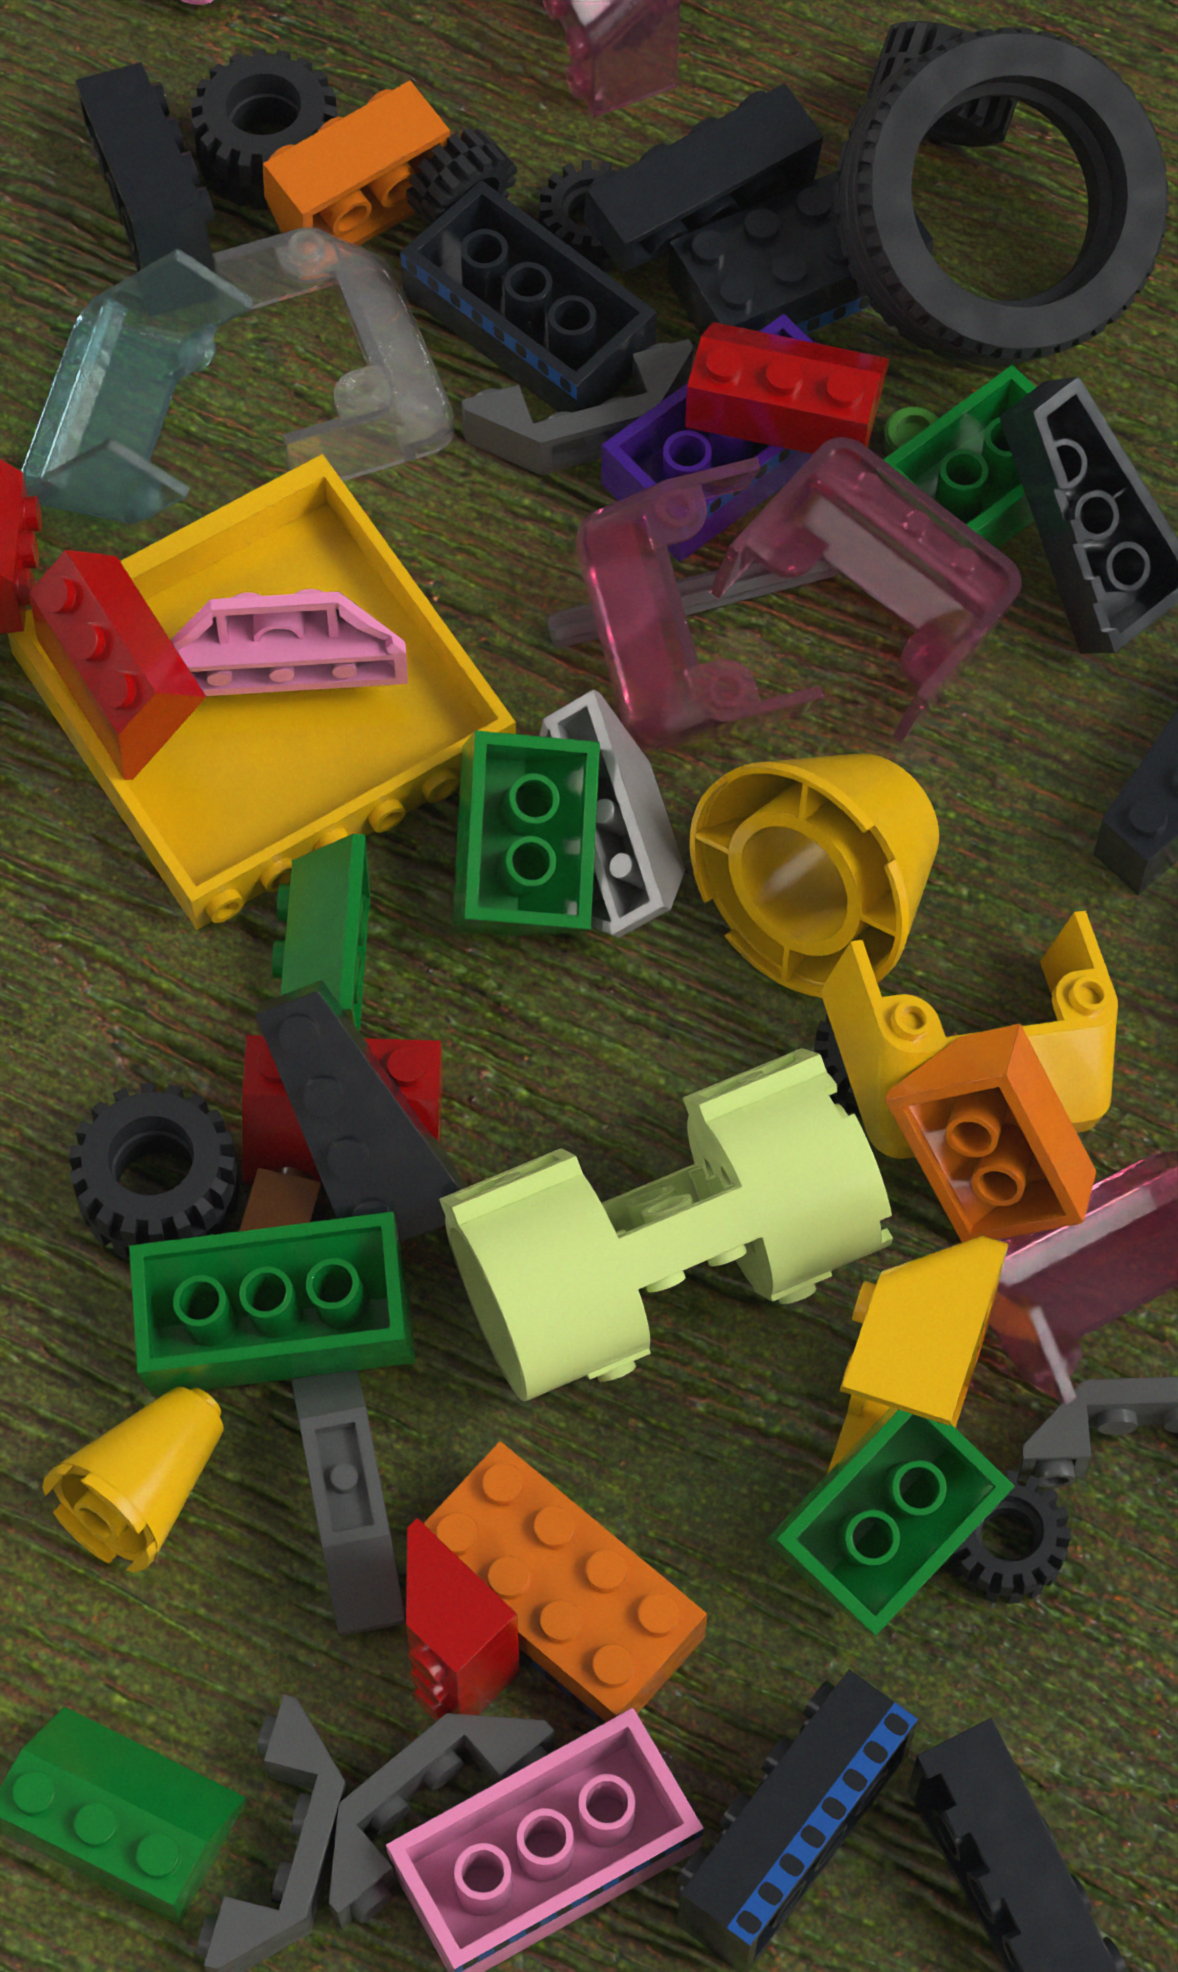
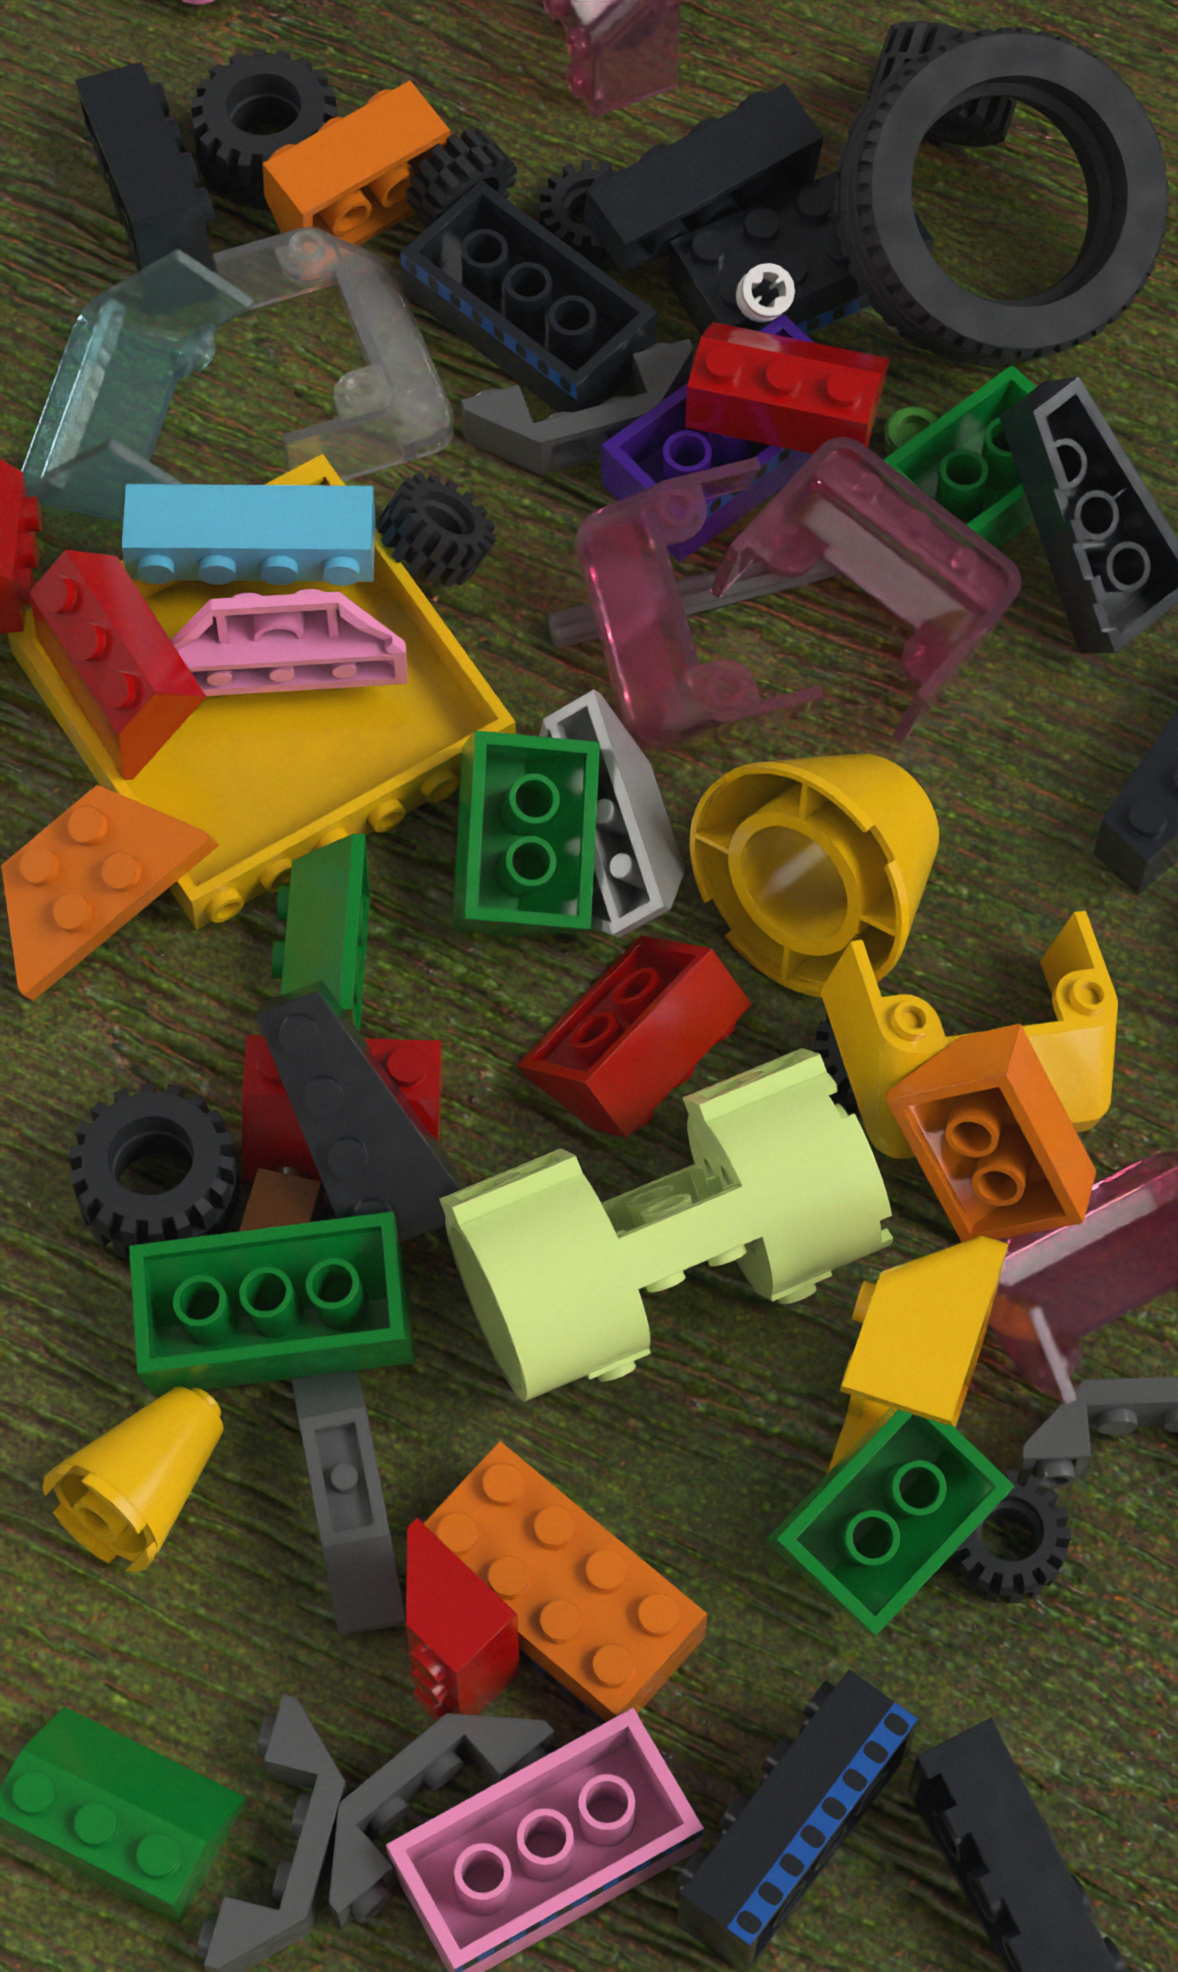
none -> orange wing [1,784,219,1001]
none -> medium azure brick [122,484,376,586]
none -> black tyre [377,473,496,587]
none -> red slope [516,935,752,1138]
none -> white bush [736,263,795,323]

